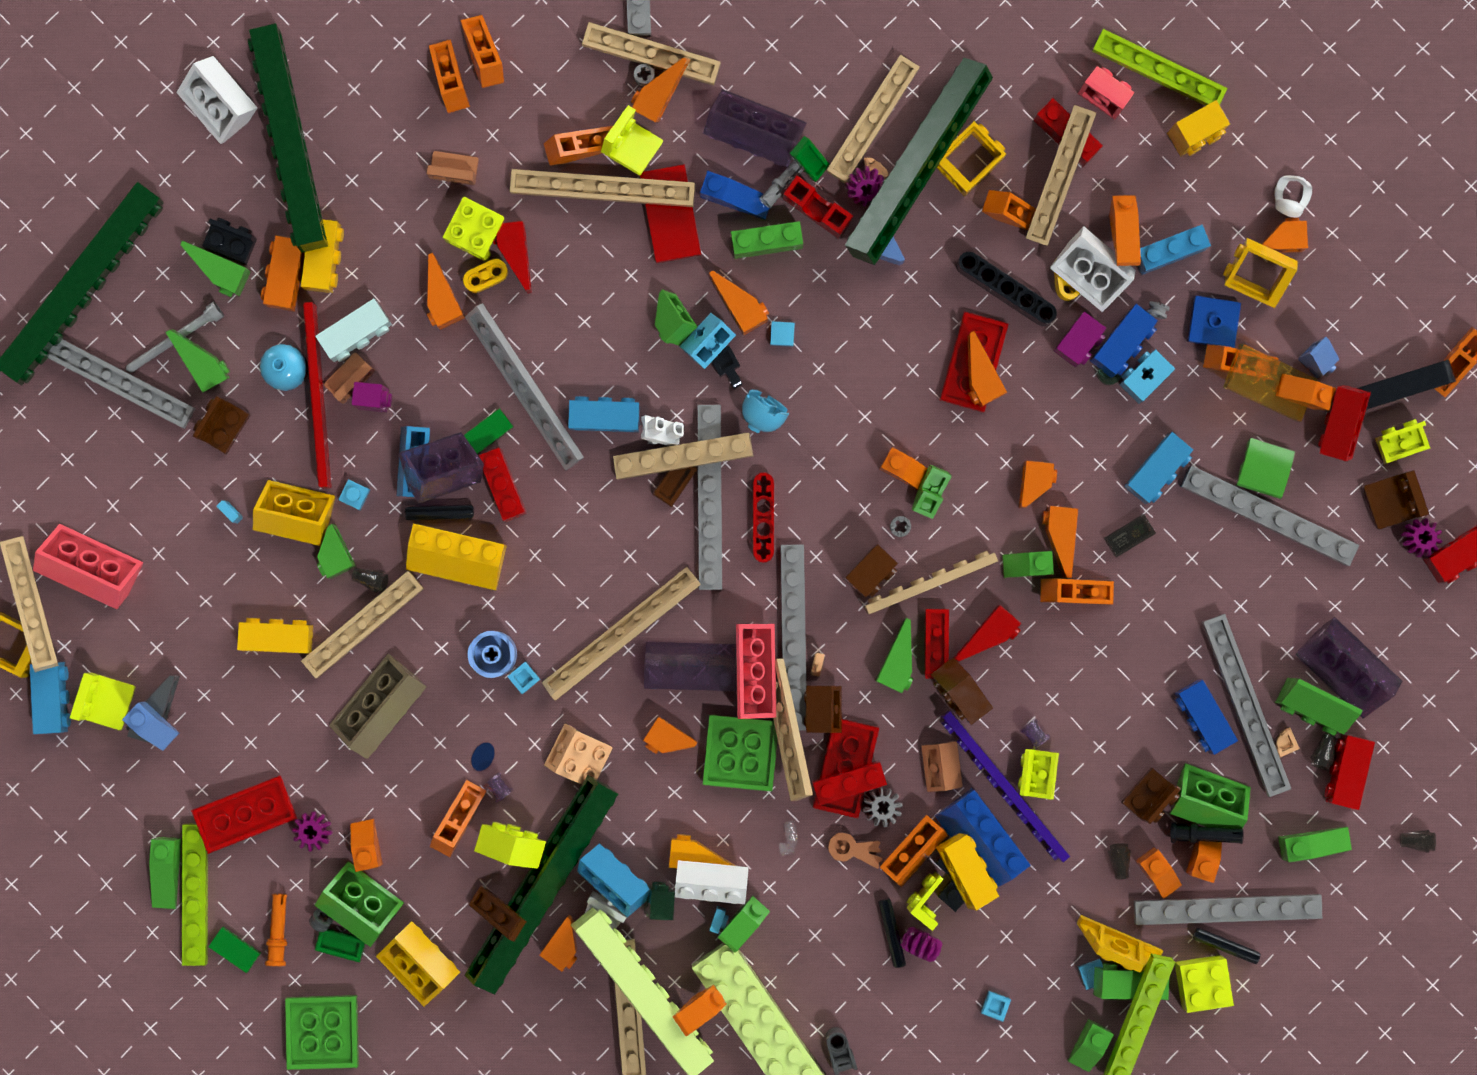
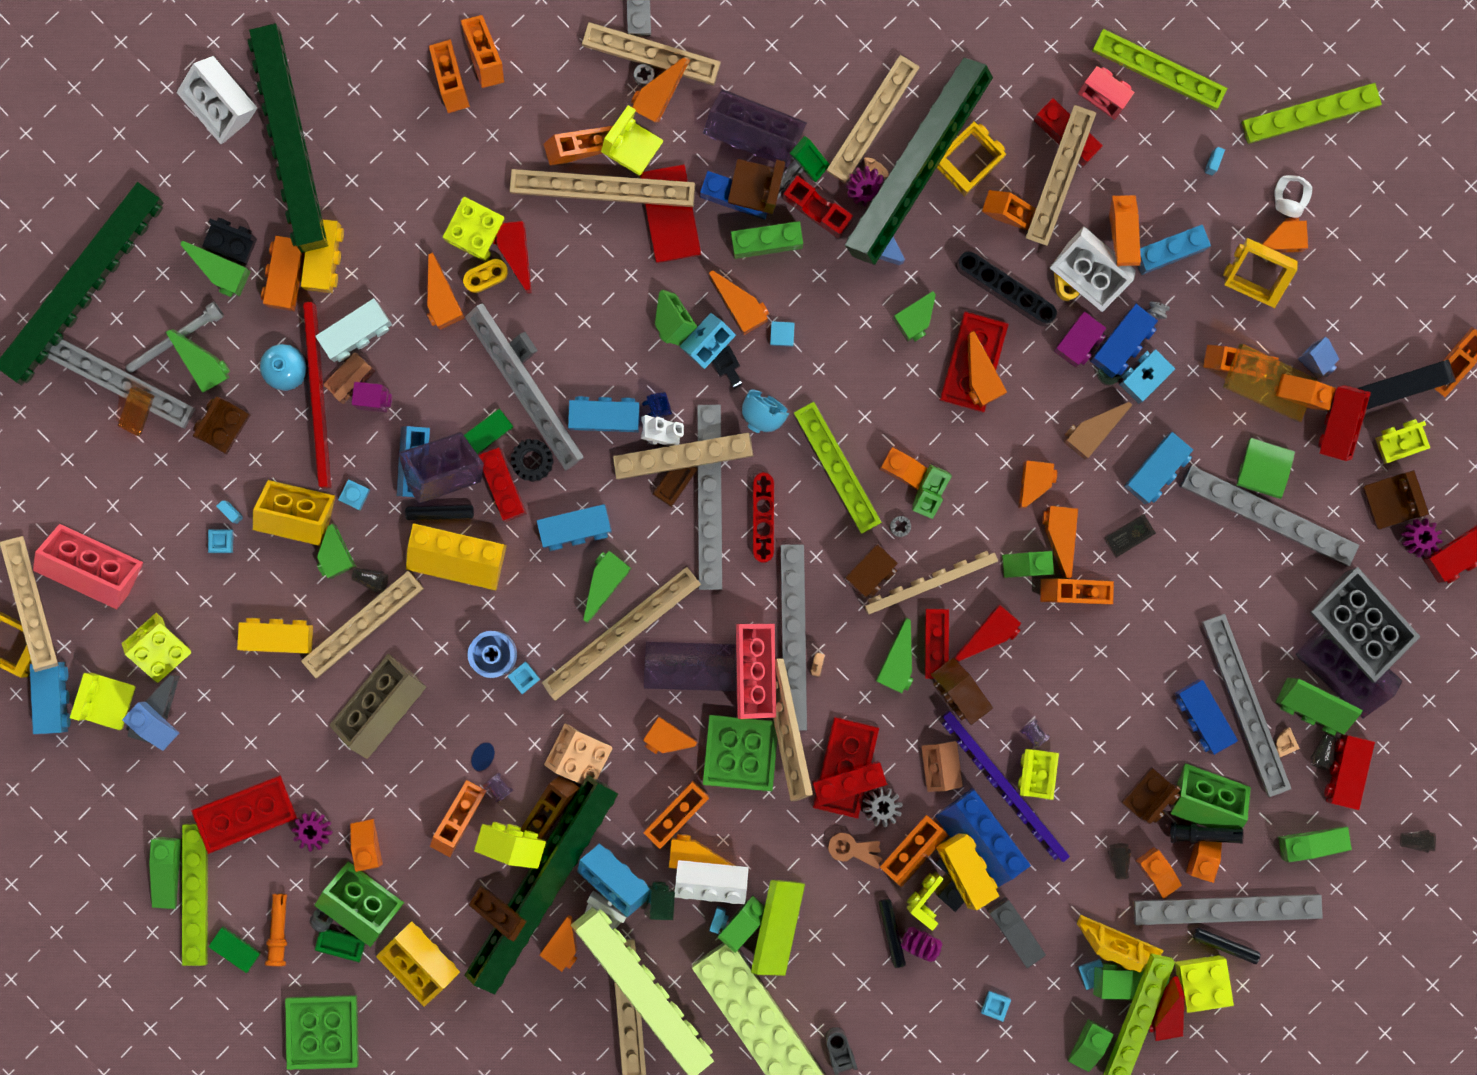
nougat panel [427,151,479,185] -> none
orange slope [673,984,727,1036] -> none
clear arm [779,821,798,856] -> none
reddish brown brick [804,686,842,733] -> none
yellow brick [1167,100,1230,157] -> none
blue plate [1187,296,1241,348] -> none
none -> clear orange tile [118,385,155,436]
none -> neon yellow bracket [121,613,191,683]
none -> medium azure tile [208,530,233,553]
none -> dark grey plate [509,332,538,363]
none -> black tyre [510,439,554,482]
none -> reddish brown slope [520,775,579,840]
none -> dark azure brick [537,504,612,551]
none -> bright green slope [583,551,632,623]
none -> clear blue tile [642,392,672,418]
none -> orange brick [643,781,710,849]
none -> reddish brown bracket [728,159,785,214]
none -> lime tile [751,880,805,976]
none -> lime plate [793,402,882,534]
none -> bright green slope [893,291,936,342]
none -> dark grey slope [987,897,1046,968]
none -> medium nougat slope [1064,402,1132,460]
none -> red slope [1148,976,1184,1041]
none -> medium azure tile [1205,147,1225,176]
none -> lime plate [1241,83,1382,144]
none -> dark grey slope [1310,567,1420,683]

